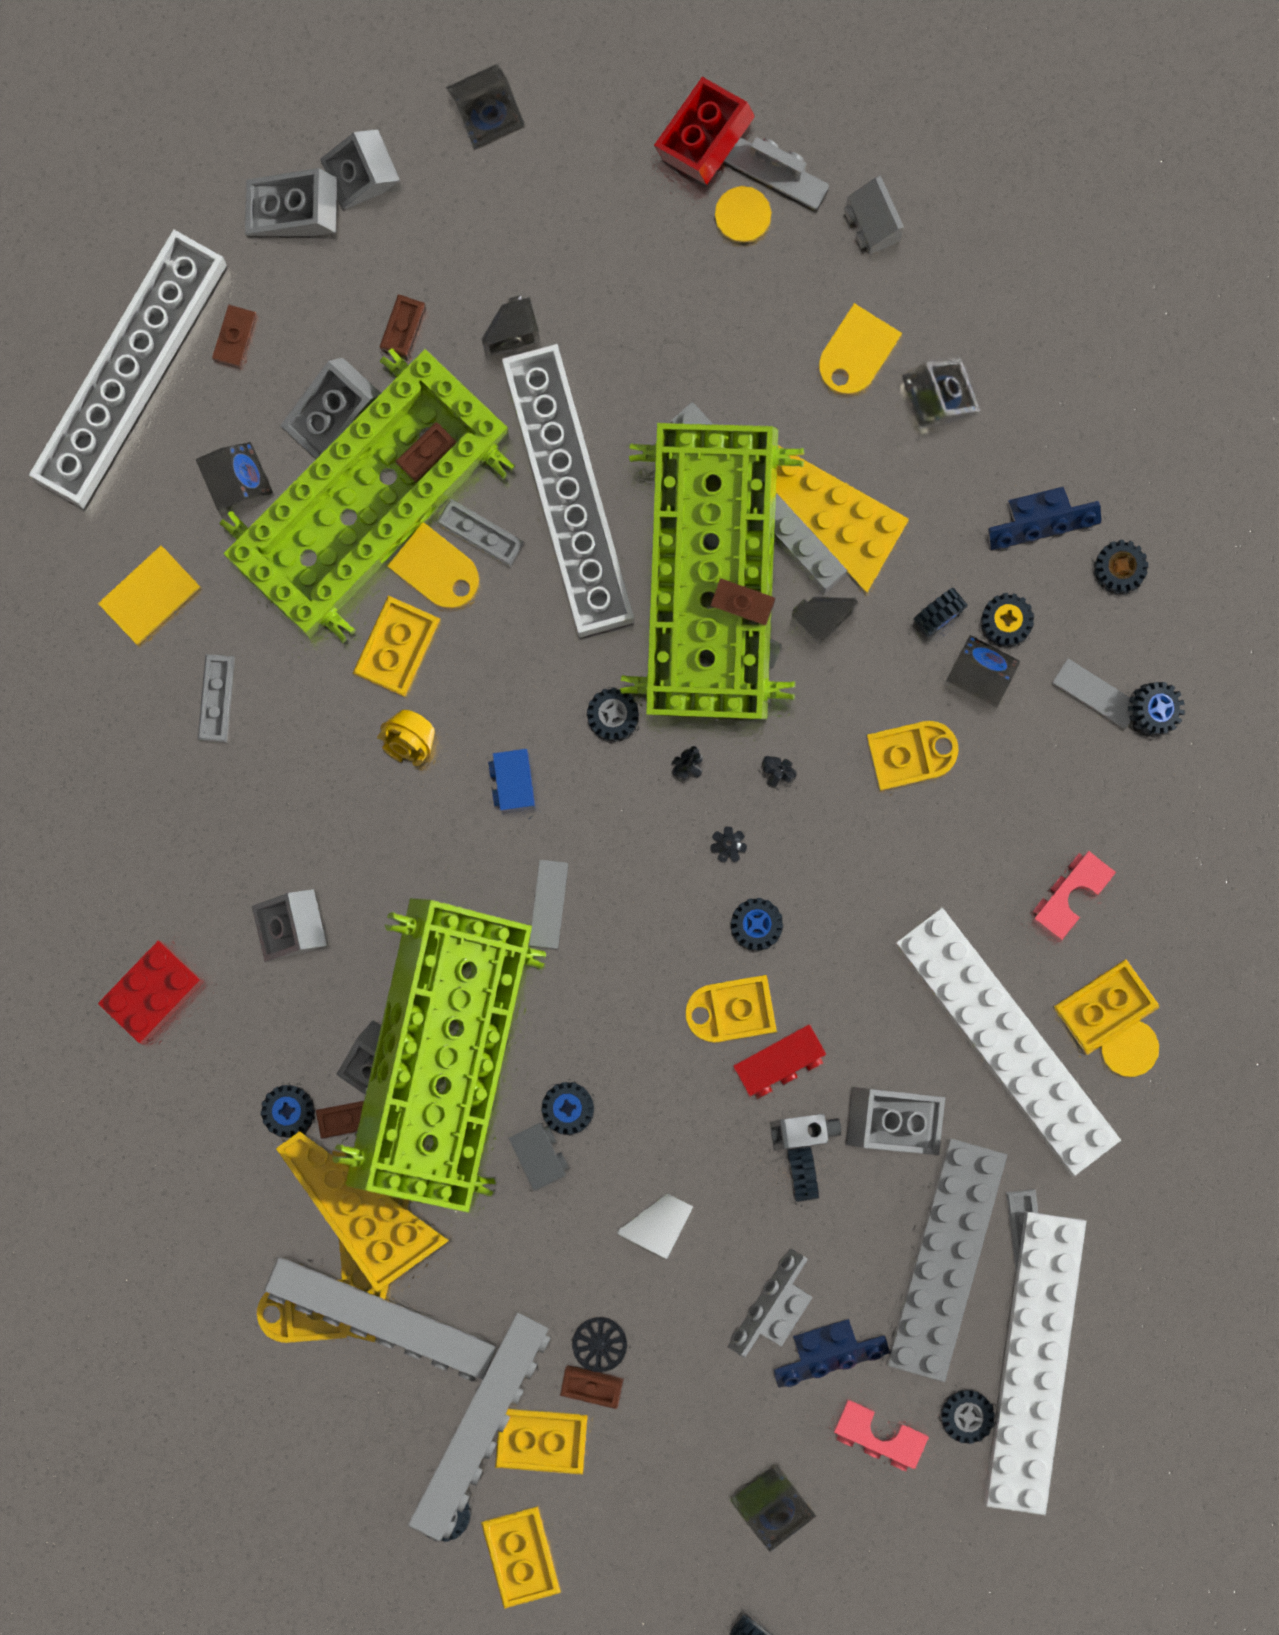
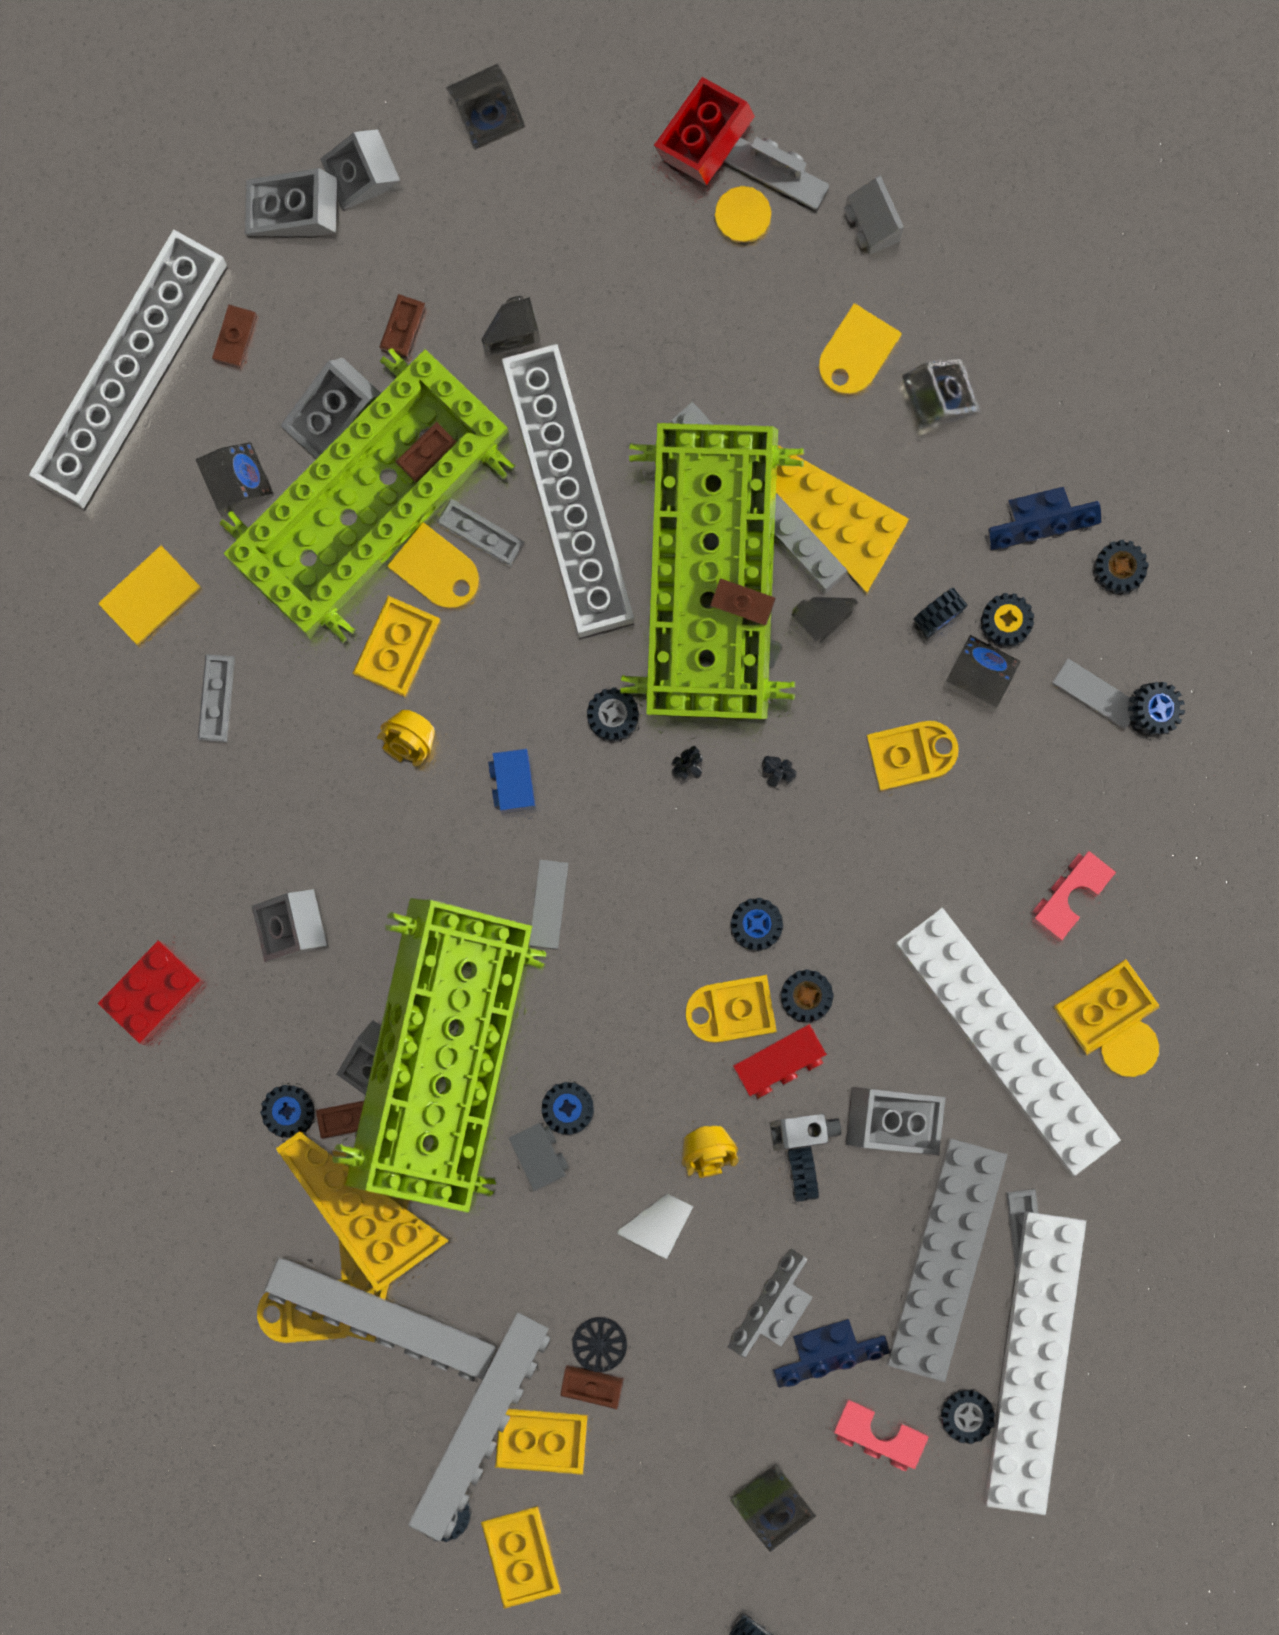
black plant [710,826,747,863] -> none
none -> yellow cone [682,1126,738,1178]
none -> black wheel [781,969,834,1023]

